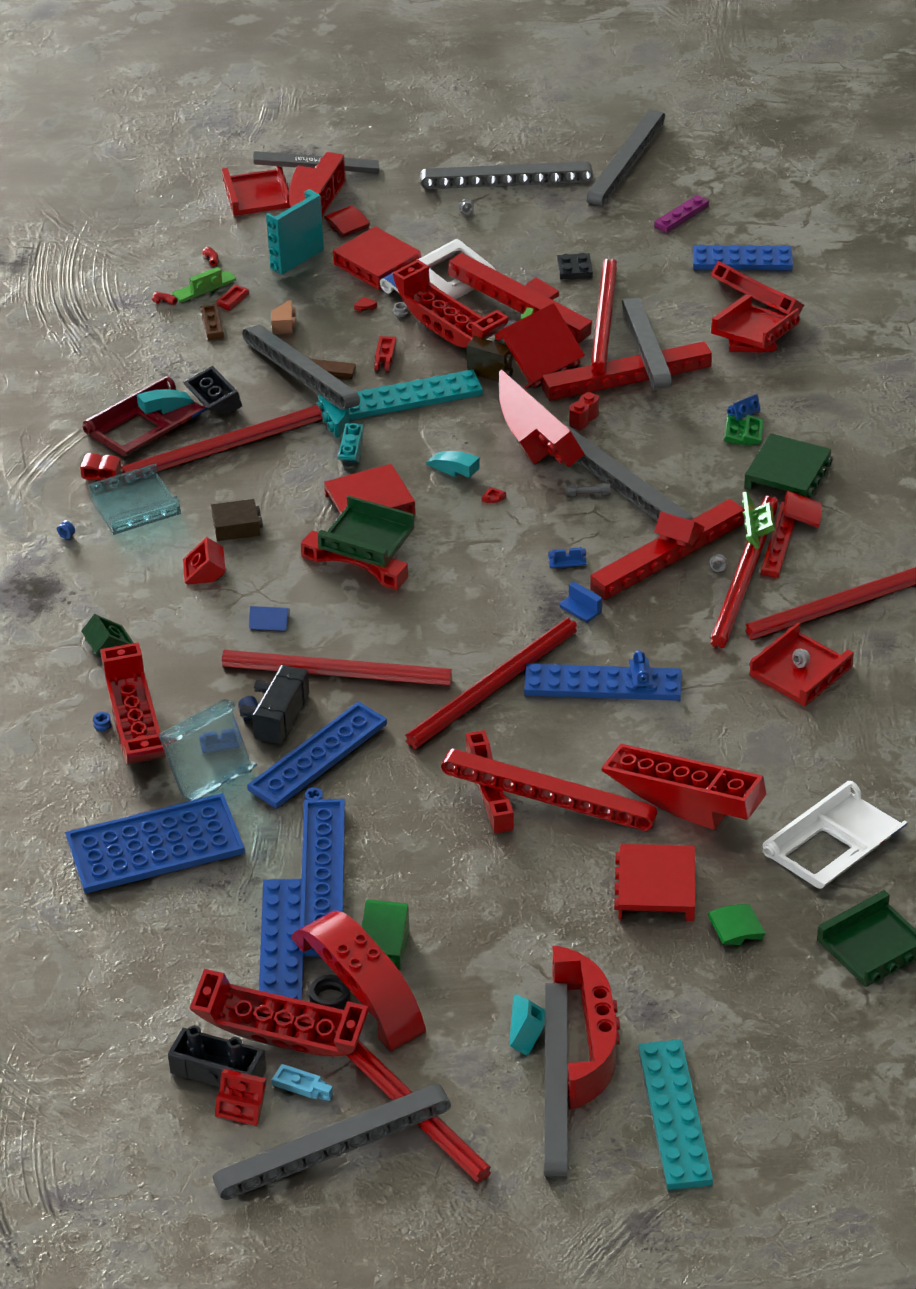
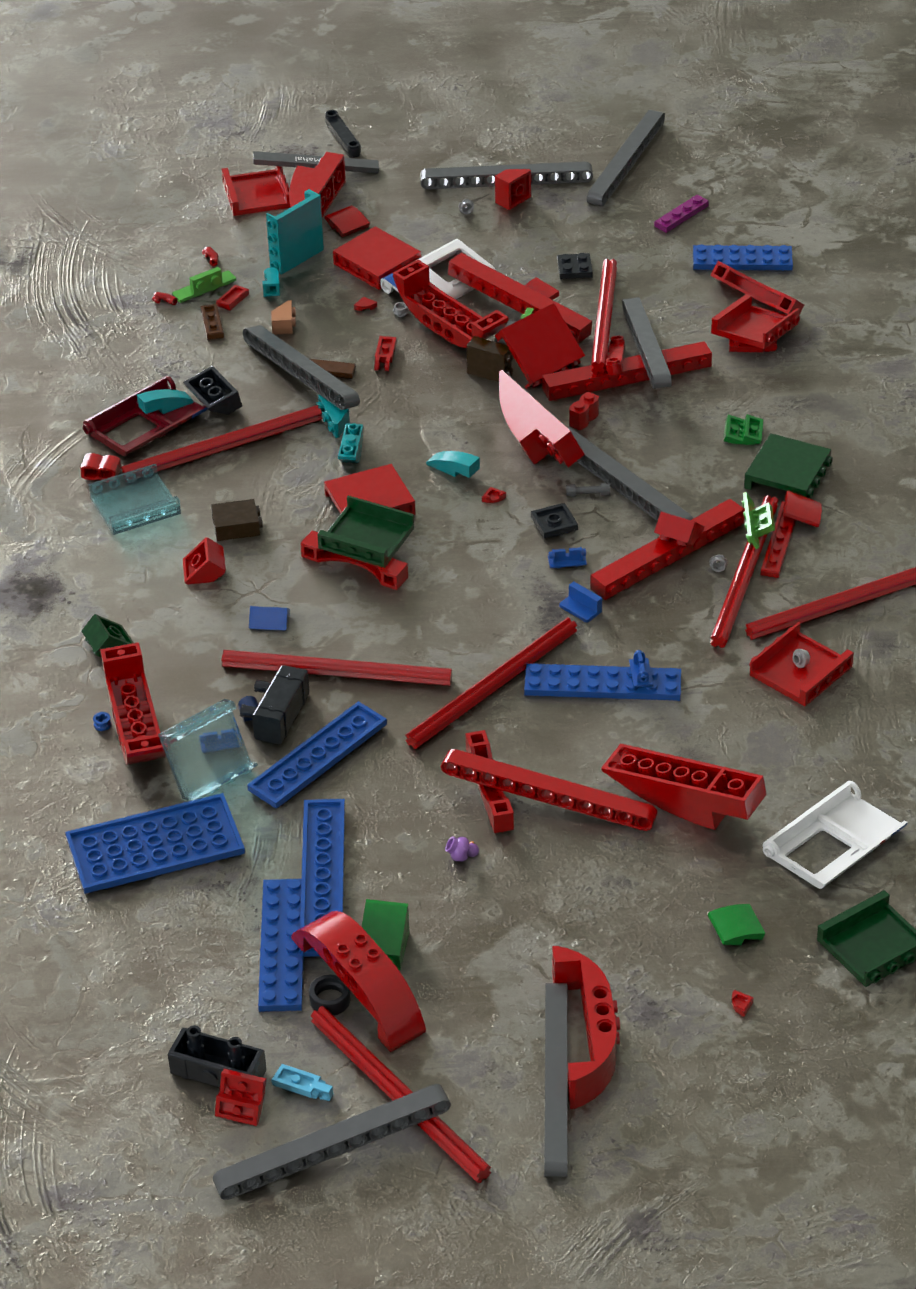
blue bush [57,521,75,539] -> none
red slope [190,969,369,1057] -> none
blue bush [305,787,323,800] -> none
teal plate [348,370,483,420] -> none
teal slope [509,994,545,1056] -> none
red panel [614,844,695,921] -> none
teal plate [638,1039,713,1190] -> none
blue hinge [727,394,761,420] -> none
none -> teal leg [262,267,280,297]
none -> black piece [325,110,361,158]
none -> medium lavender animal [445,836,479,862]
none -> red slope [495,169,531,210]
none -> black plate [531,503,578,538]
none -> red piece [606,335,625,375]
none -> red tile [732,990,754,1017]

